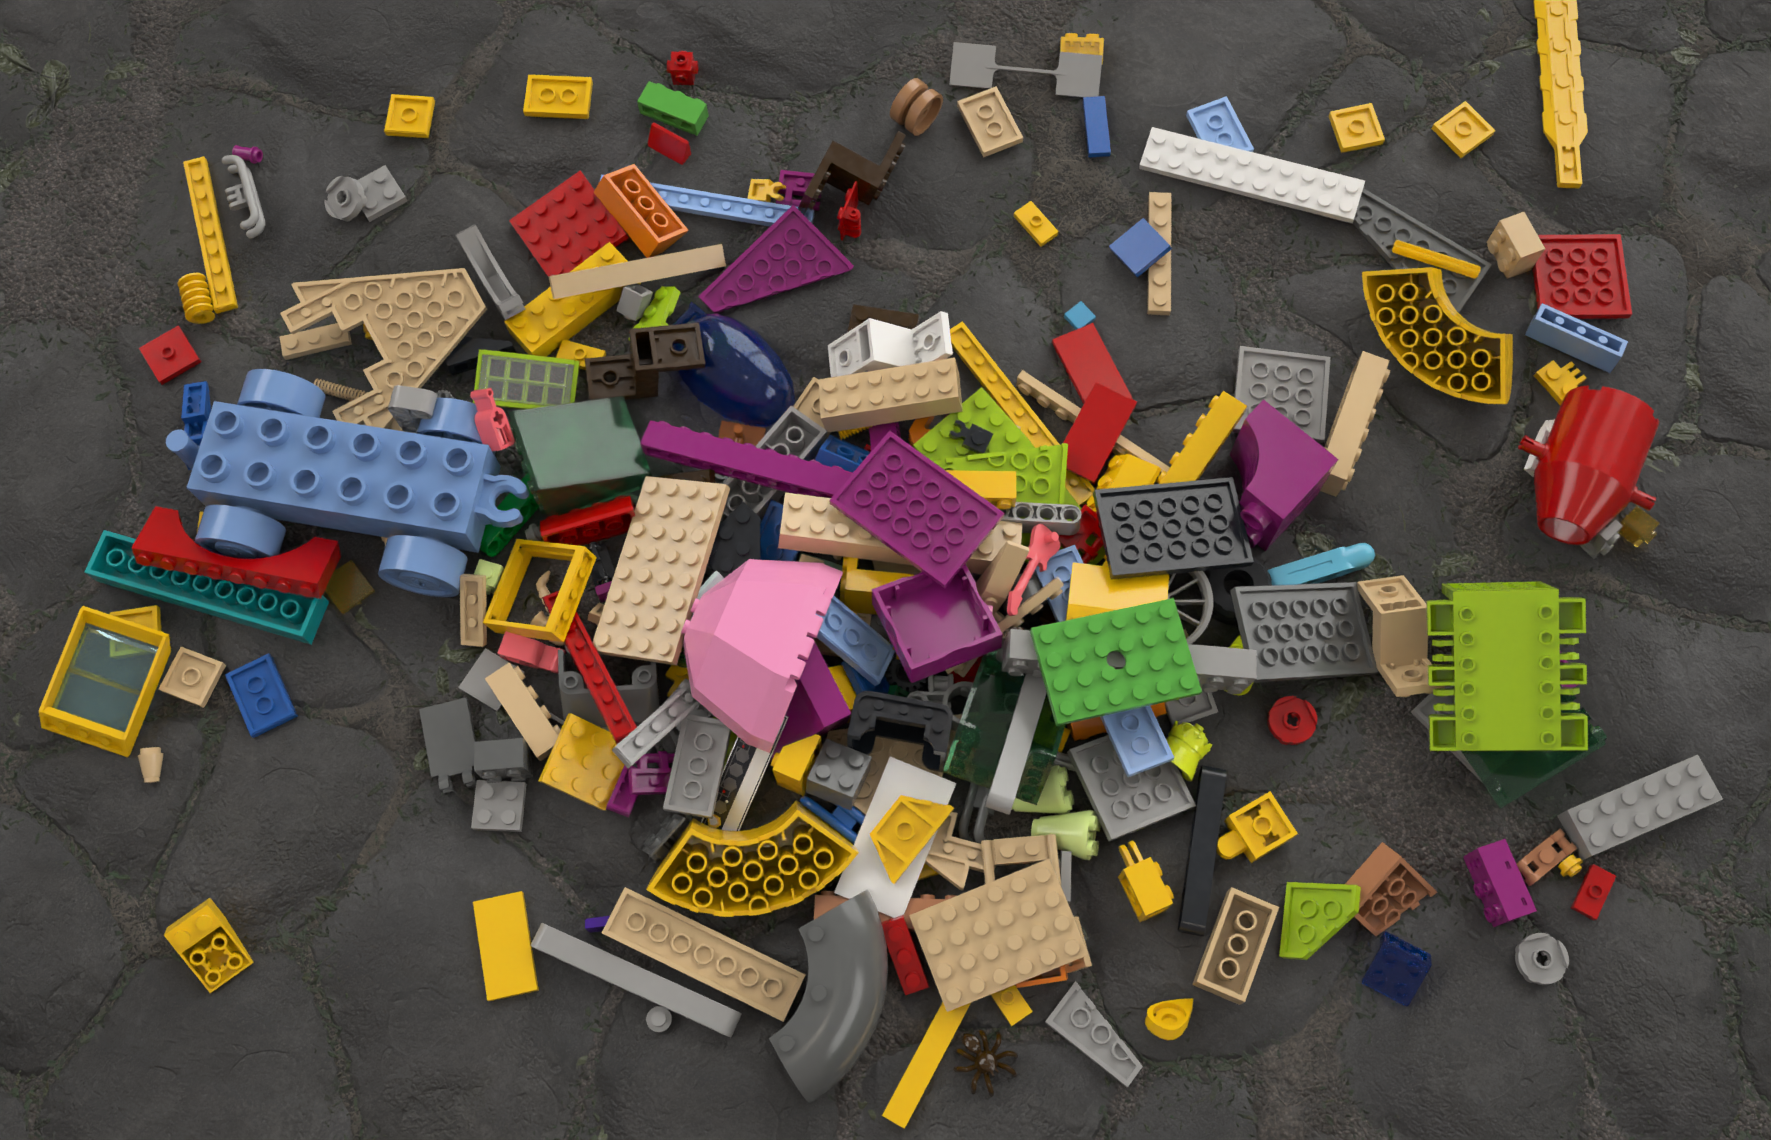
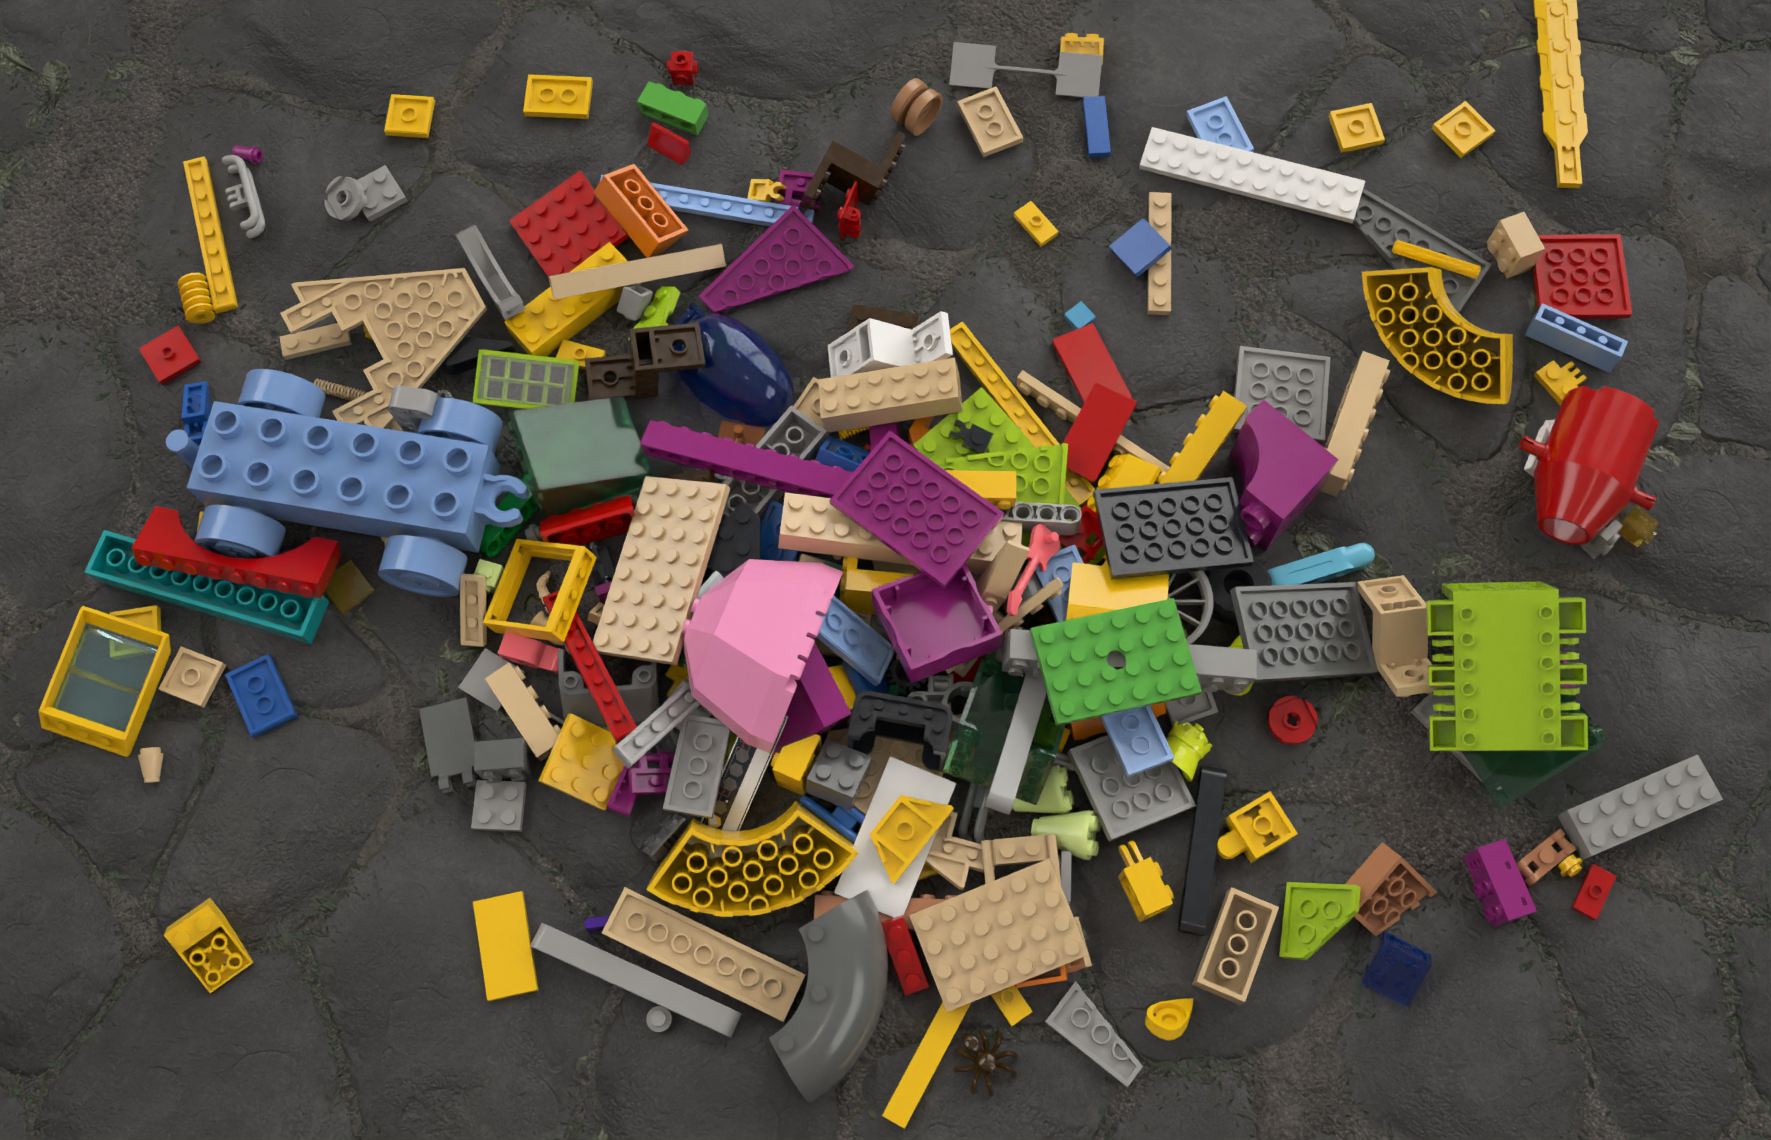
coral piece [471,388,516,451] -> none
light grey plate [1515,933,1569,985] -> none

